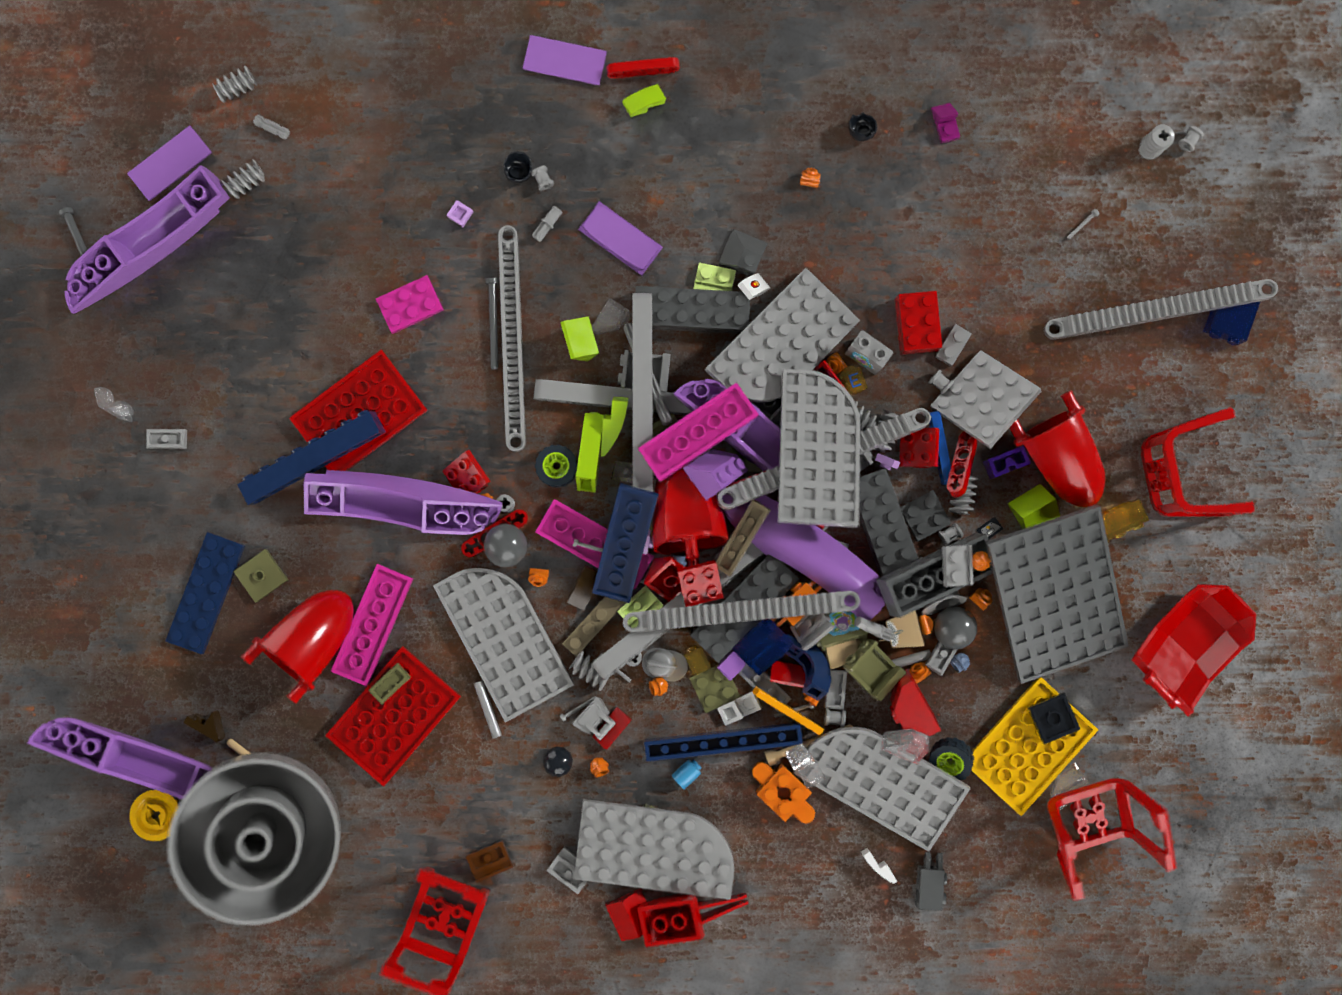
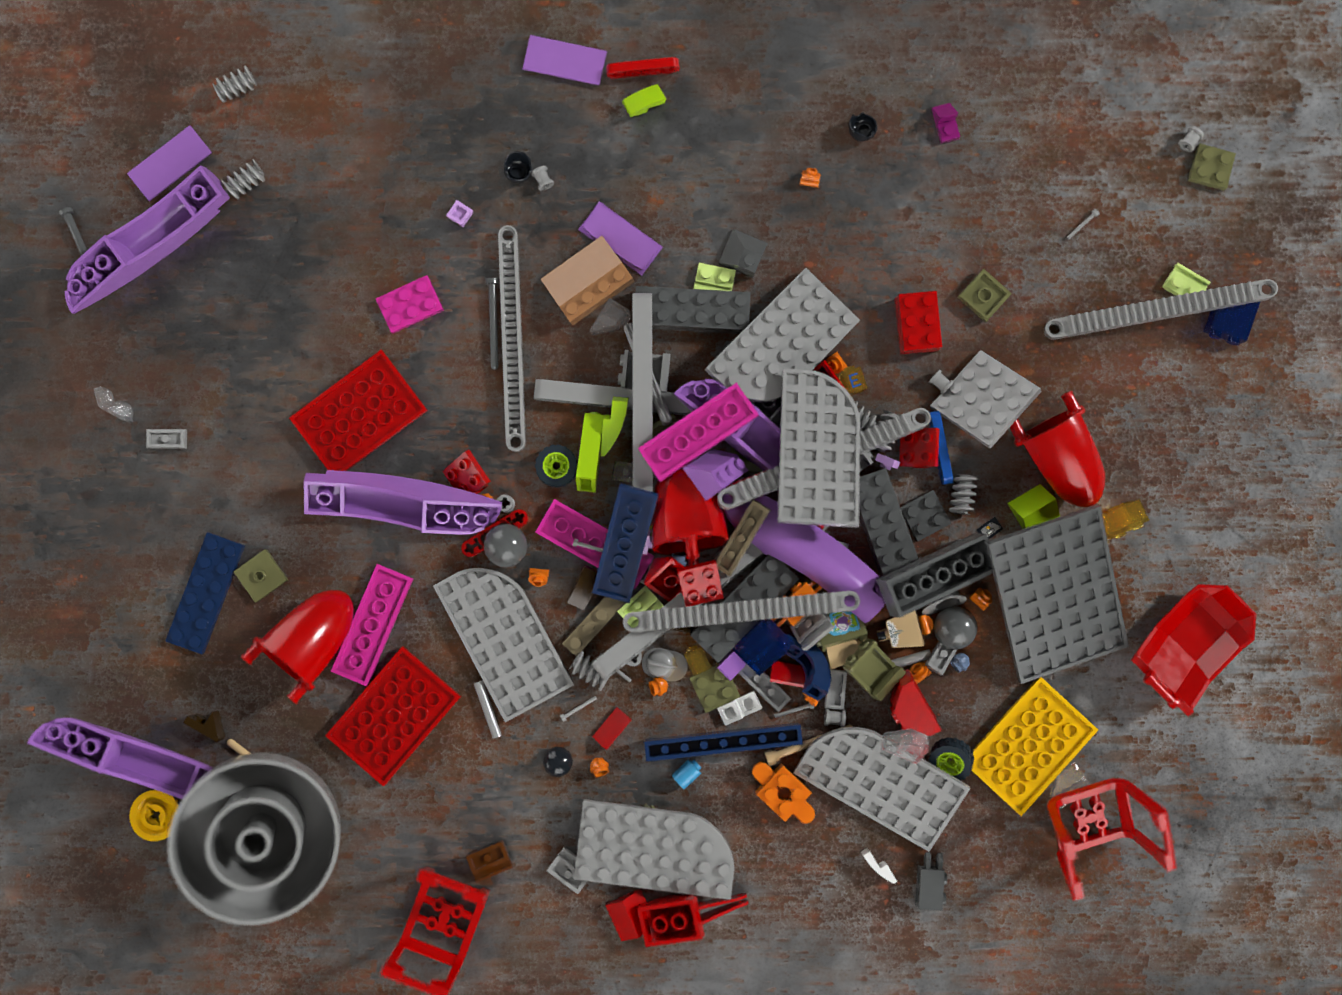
dark blue brick [237,410,386,505] -> none
light grey axle [253,115,290,139] -> none
olive plate [368,663,411,705] -> none
light grey axle [532,206,562,242] -> none
lime slope [561,316,599,361] -> none
light grey piece [573,697,616,740] -> none
white slope [738,273,770,300] -> none
light orange tile [752,686,824,735] -> none
clear slope [785,743,826,789] -> none
light grey panel [845,330,893,375] -> none
light grey piece [854,616,895,641] -> none
light grey plate [935,324,972,367] -> none
light grey bush [938,522,964,546] -> none
light grey plate [942,545,973,587] -> none
red beam [947,431,978,498] -> none
orange plate [972,551,990,571] -> none
dark purple brick [983,446,1031,479] -> none
black plate [1027,692,1080,744] -> none
light grey piece [1139,124,1174,160] -> none
red windscreen [1141,408,1255,517] -> none
none -> medium nougat slope [541,236,634,325]
none -> olive plate [957,269,1012,322]
none -> yellowish green plate [1162,263,1211,296]
none -> olive plate [1188,143,1236,191]

